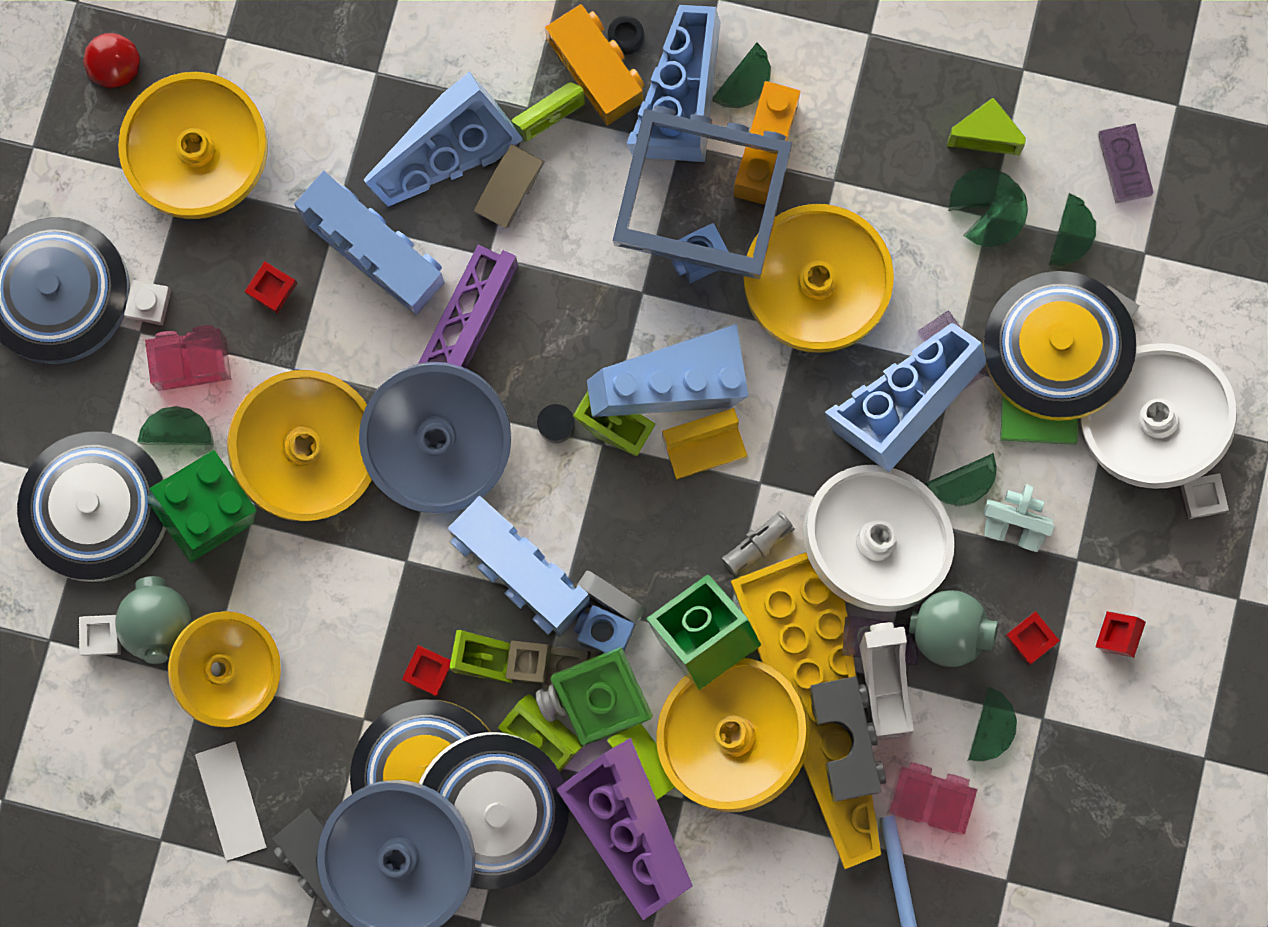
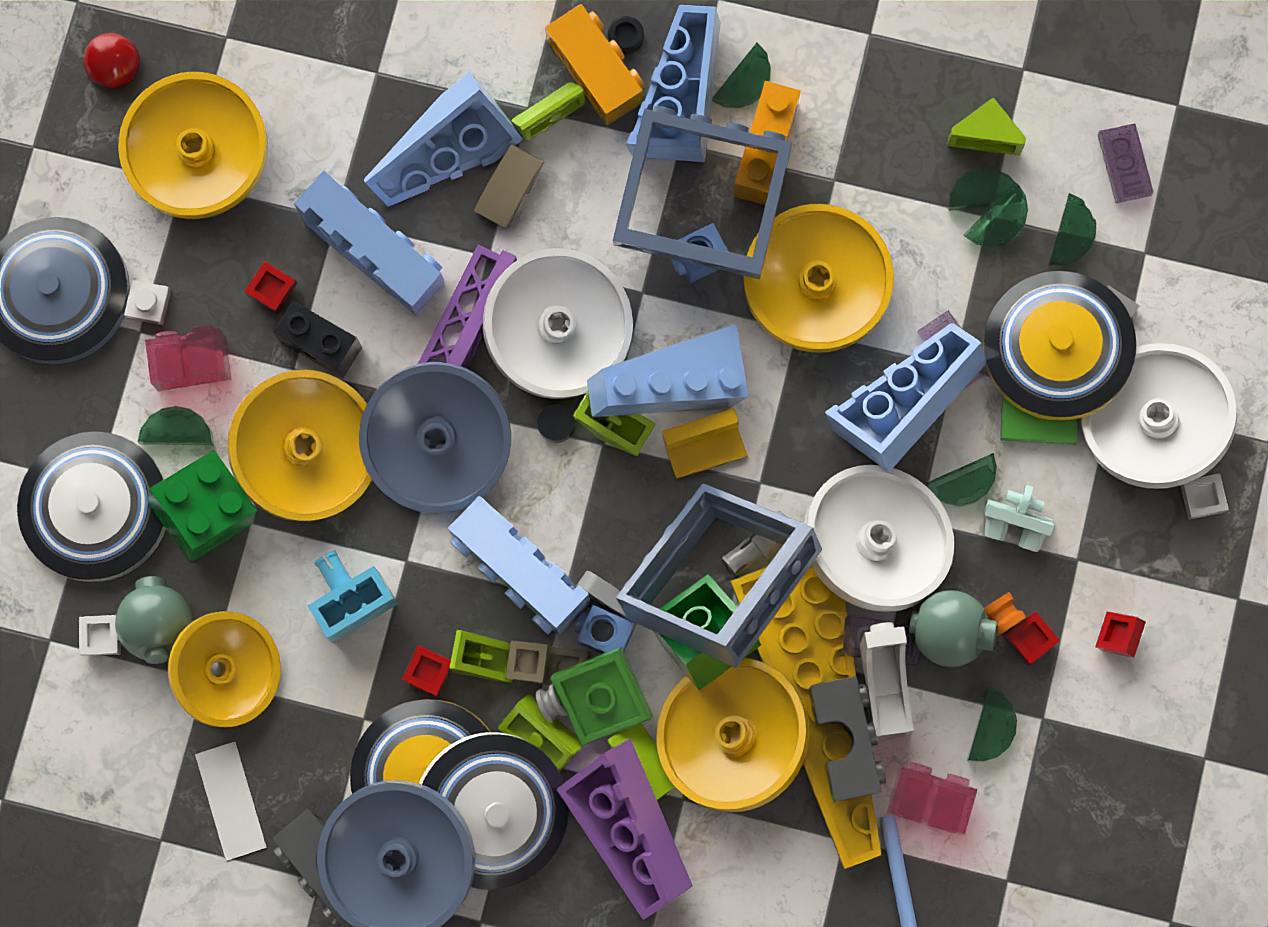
none -> black brick [273,301,362,378]
none -> medium azure brick [308,550,398,643]
none -> white dish [483,248,633,399]
none -> sand blue window [616,483,822,668]
none -> orange wheel [984,592,1027,637]

